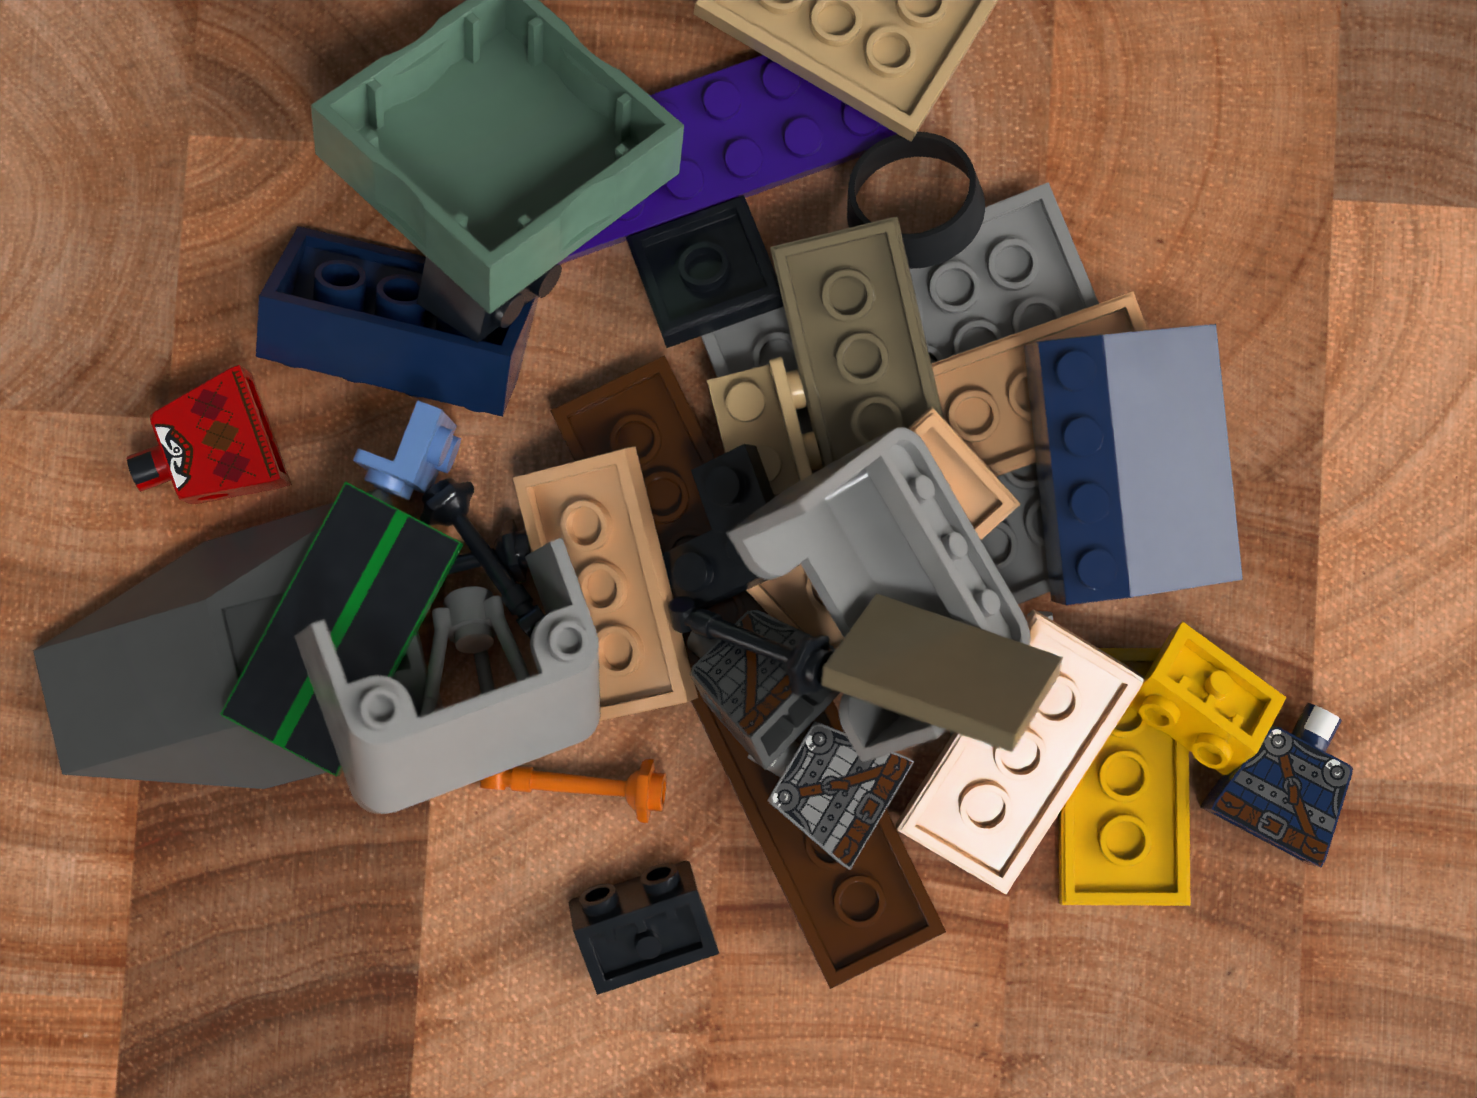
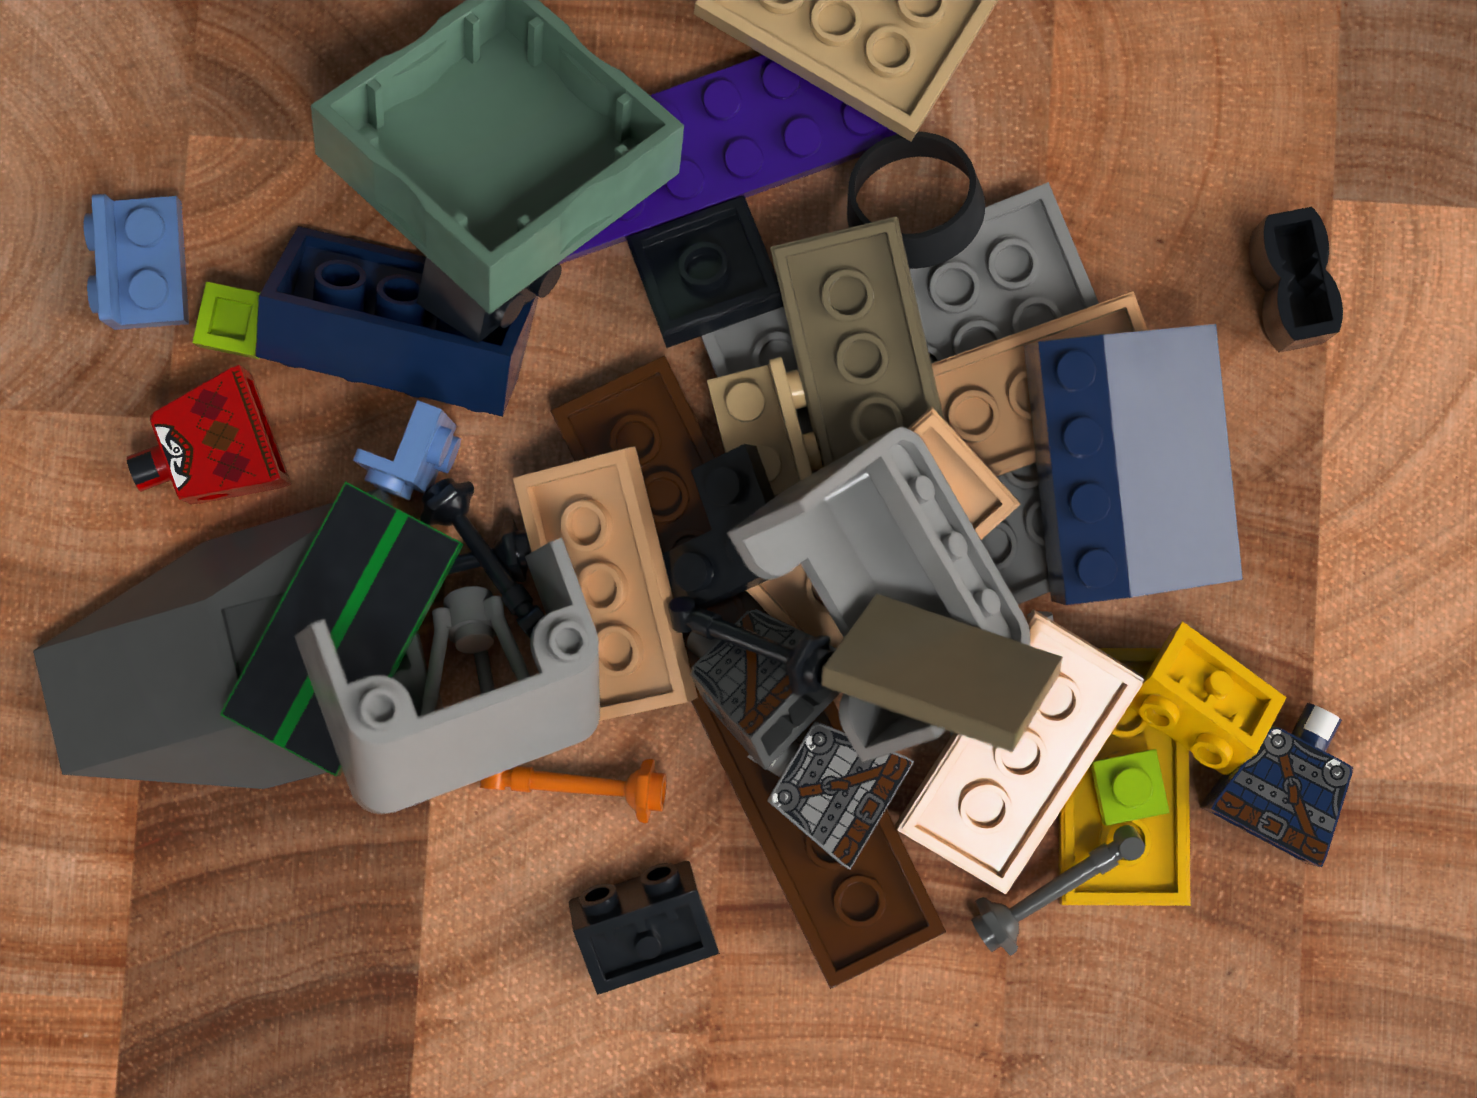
none -> medium blue bracket [84,194,189,330]
none -> lime plate [192,282,260,359]
none -> dark grey piece [971,825,1145,956]
none -> lime plate [1090,749,1170,826]
none -> black brick [1249,207,1343,353]

